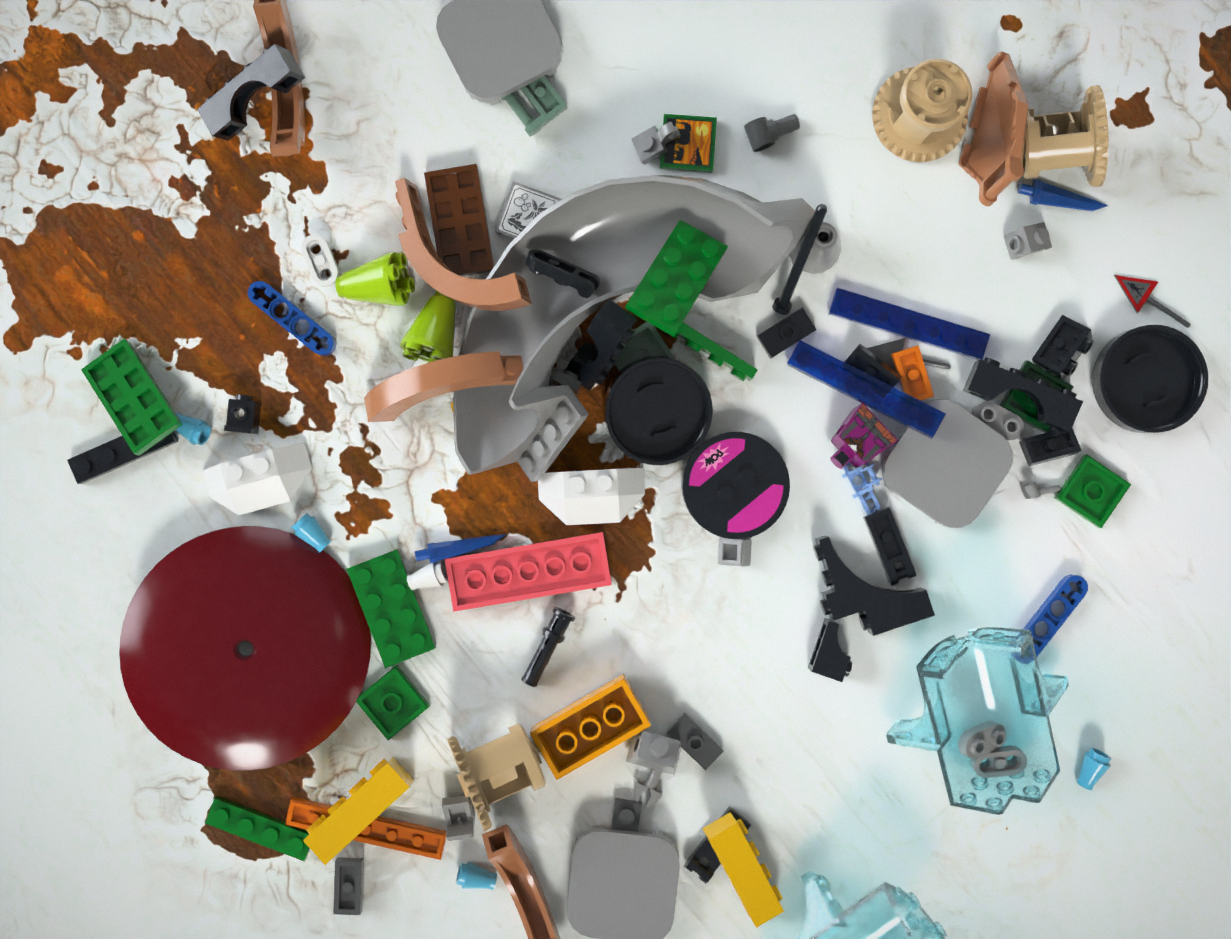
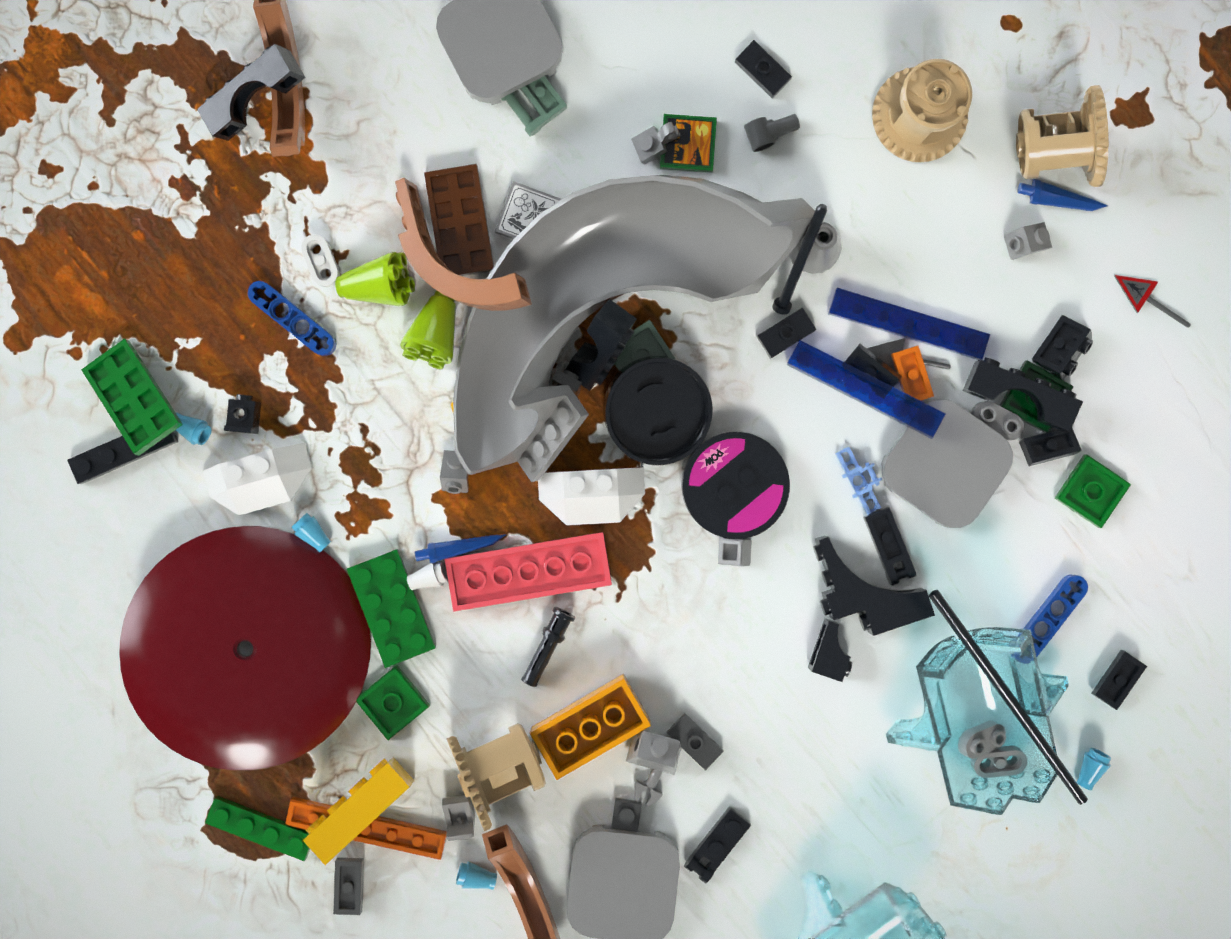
nougat arch [364,351,524,422] -> none
black plate [525,250,600,298] -> none
green plate [625,220,728,337] -> none
green plate [662,323,758,382] -> none
yellow brick [702,813,784,928] -> none
torso [830,403,898,469] -> none
nougat windscreen [958,52,1028,207] -> none
light grey hand [1021,482,1061,499] -> none
black brick [1092,325,1208,433] -> none
none -> light grey bracket [440,450,469,494]
none -> black plate [735,40,792,99]
none -> black piece [929,590,1088,805]
none -> black plate [1091,650,1147,710]

